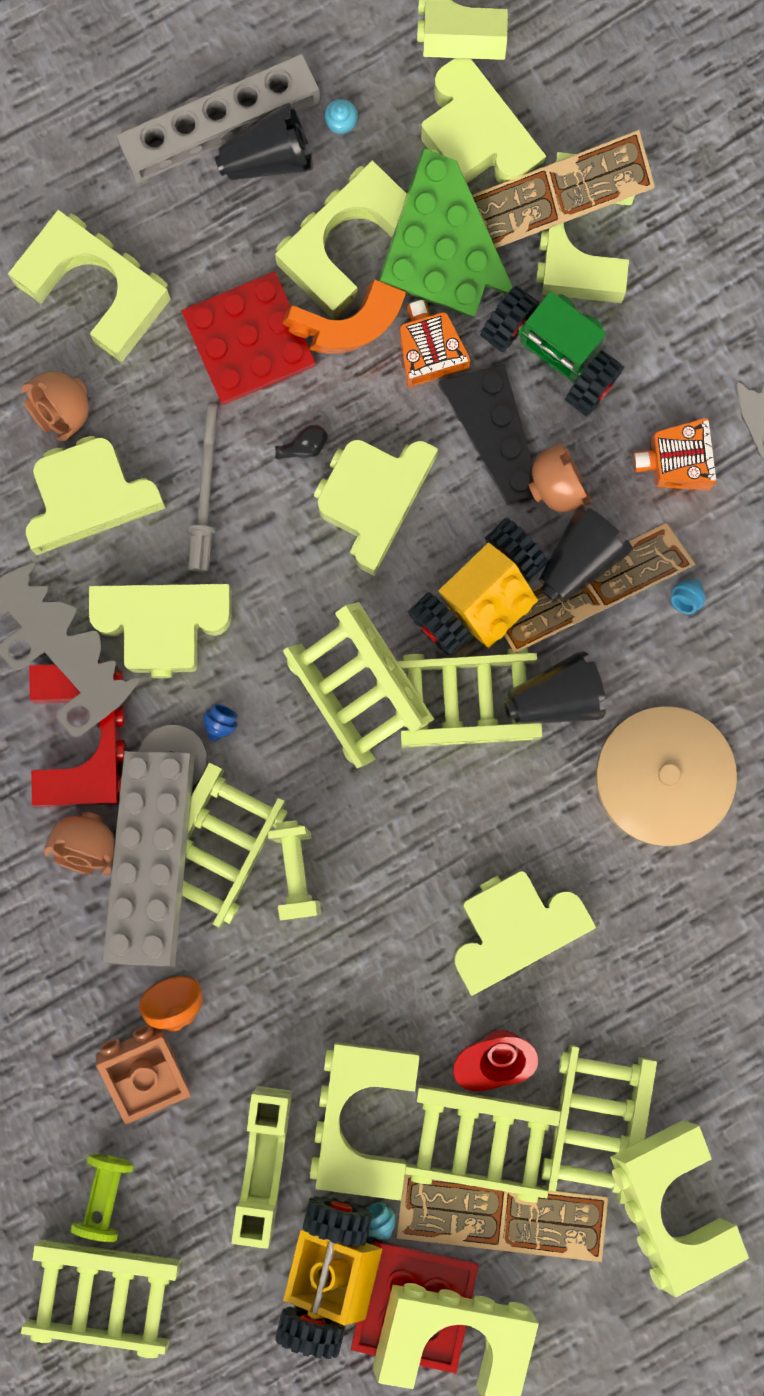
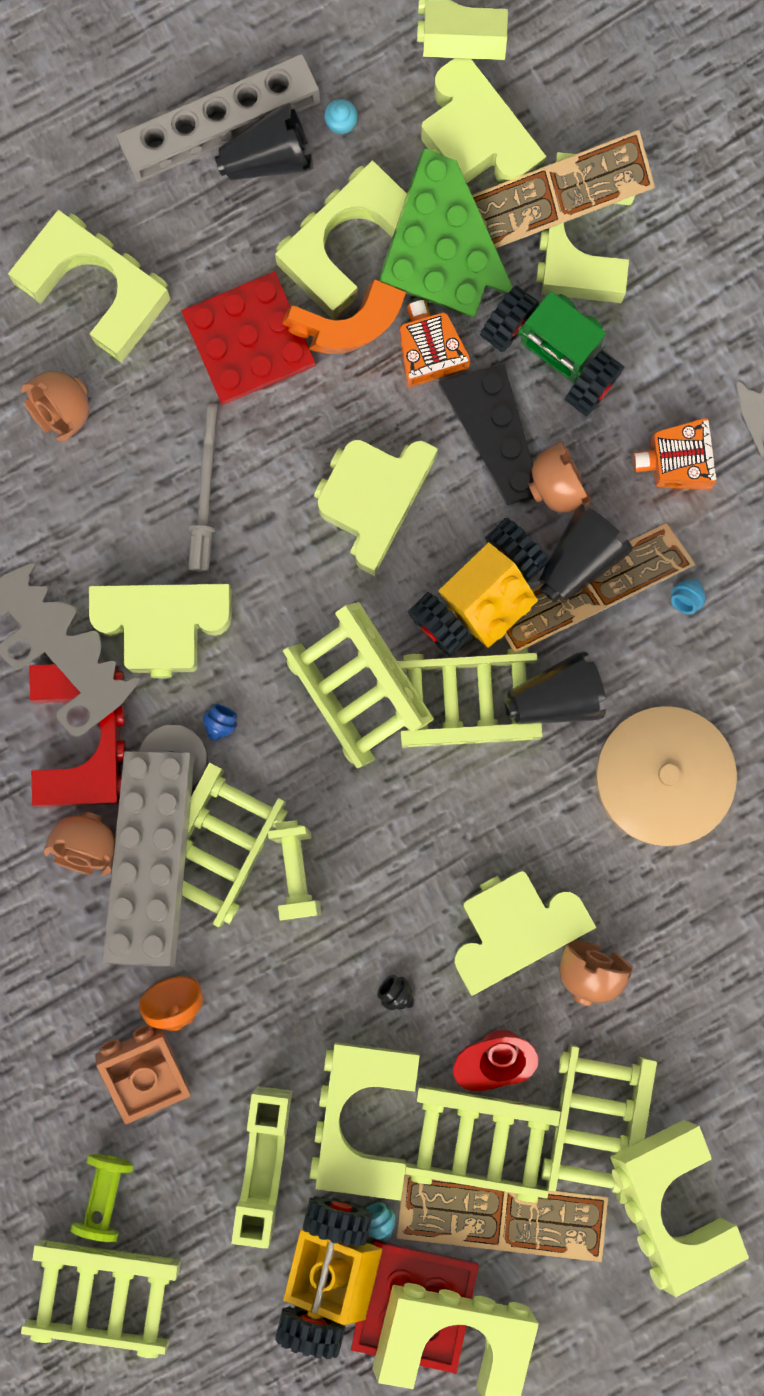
yellowish green brick [26,436,166,555] -> none
black animal [275,425,328,460] -> none
none -> black plate [377,975,414,1010]
none -> nougat cylinder [559,940,633,1006]

